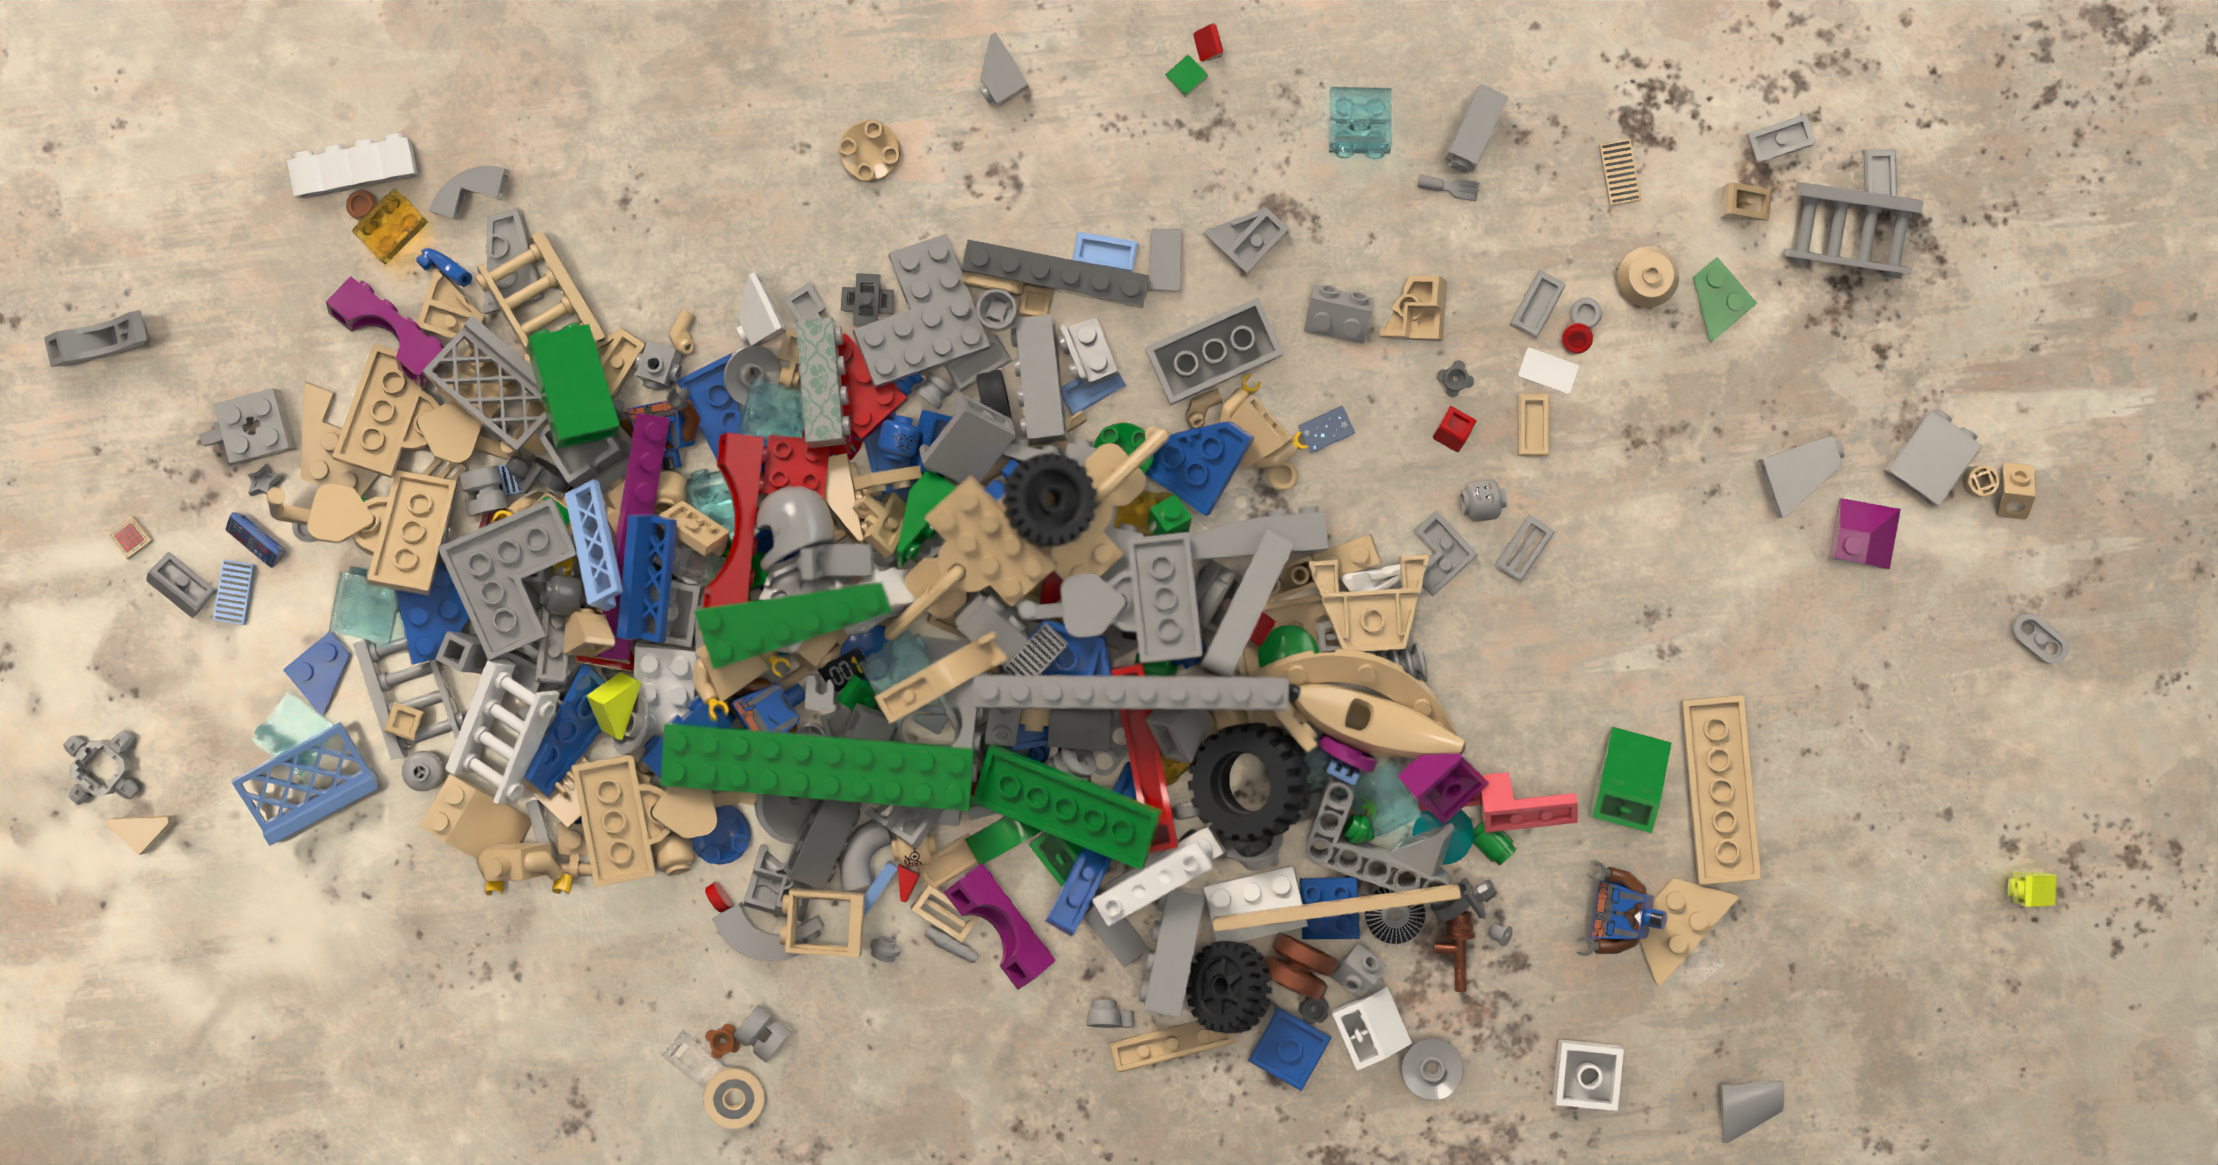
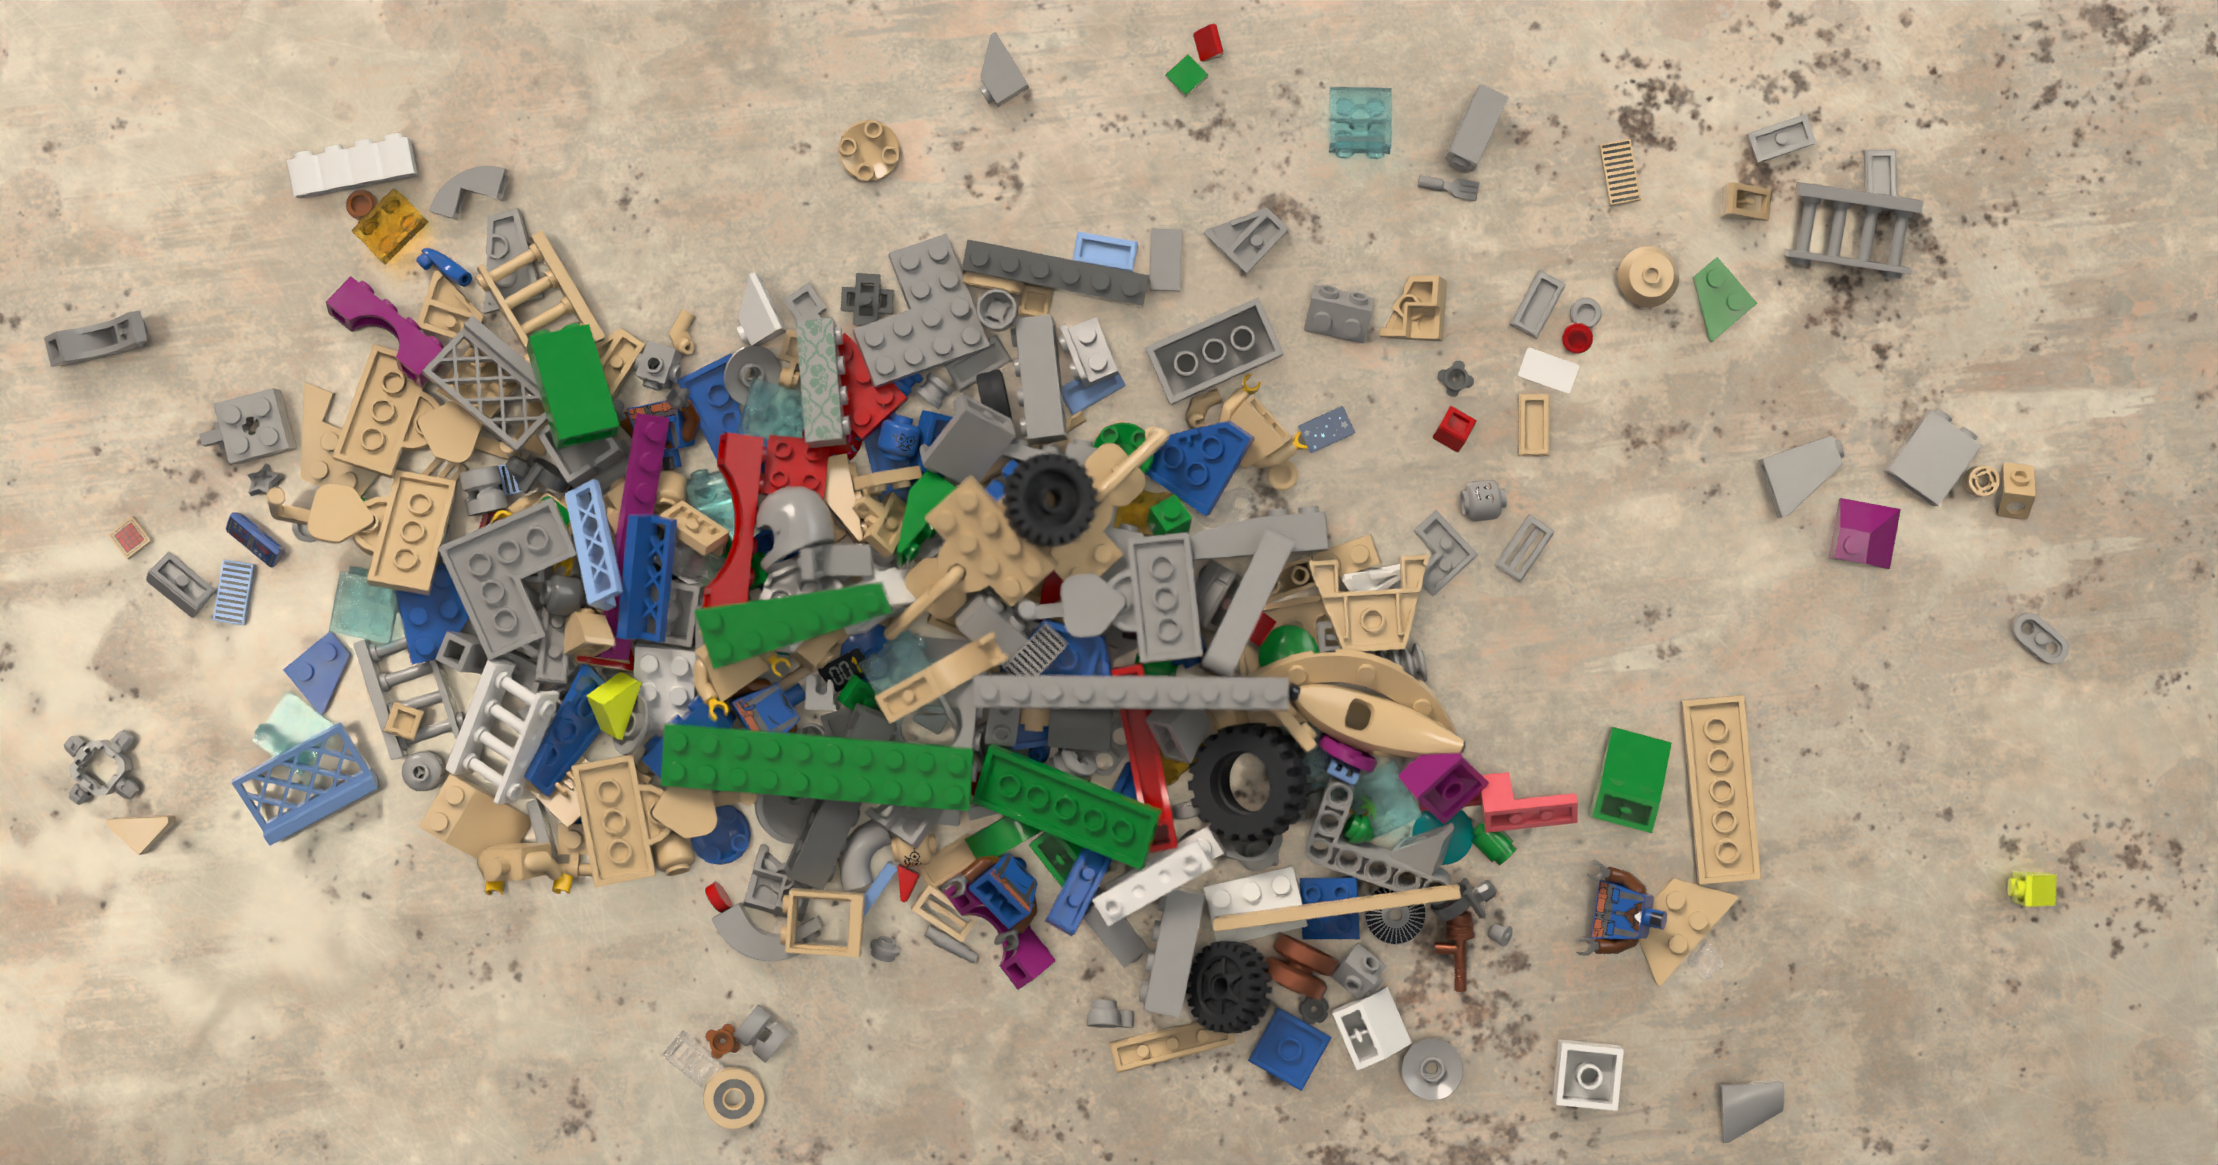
none -> torso [942,853,1038,951]

